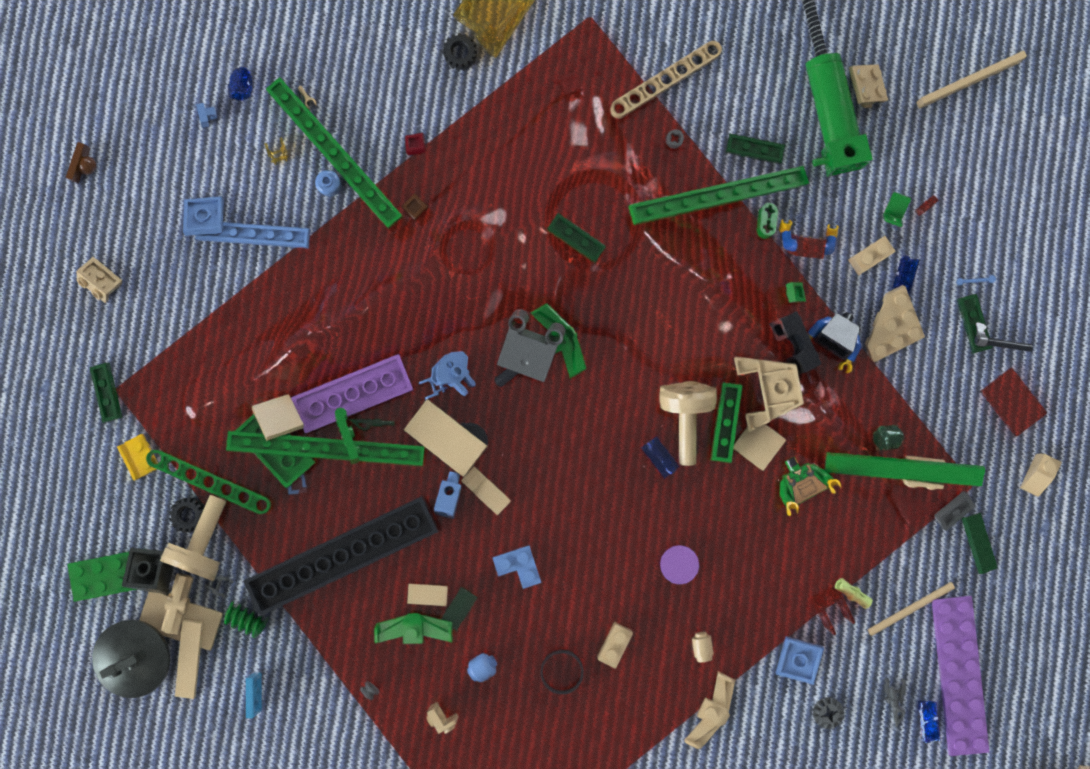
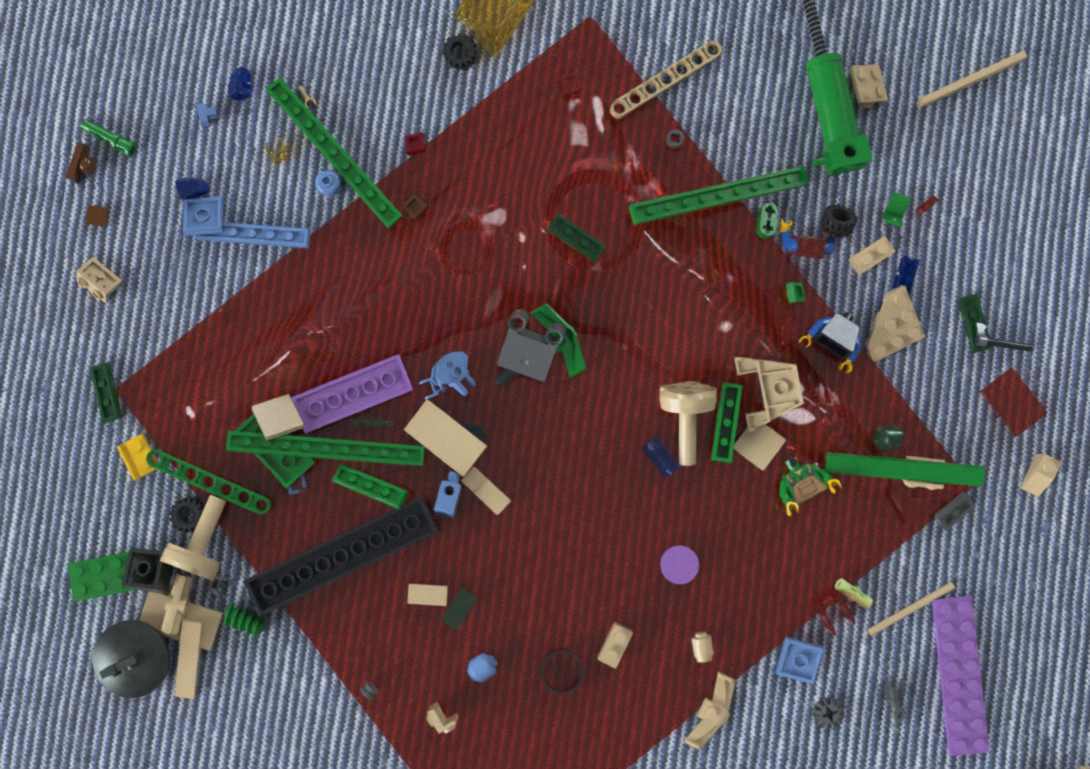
dark azure tile [245,672,262,718] -> none
green plate [335,408,361,464] -> none
green plate [374,613,453,644] -> none
medium blue plate [492,545,541,589] -> none
dark green tile [725,133,785,164] -> none
black arch [769,311,822,375] -> none
clear blue hinge [917,701,941,743] -> none
medium blue hinge [956,275,996,286] -> none
dark green tile [962,512,998,574] -> none
none -> green pin [80,119,138,158]
none -> reddish brown tile [85,205,109,227]
none -> clear blue rock [175,177,211,200]
none -> green tile [332,464,409,510]
none -> black tyre [820,204,858,238]

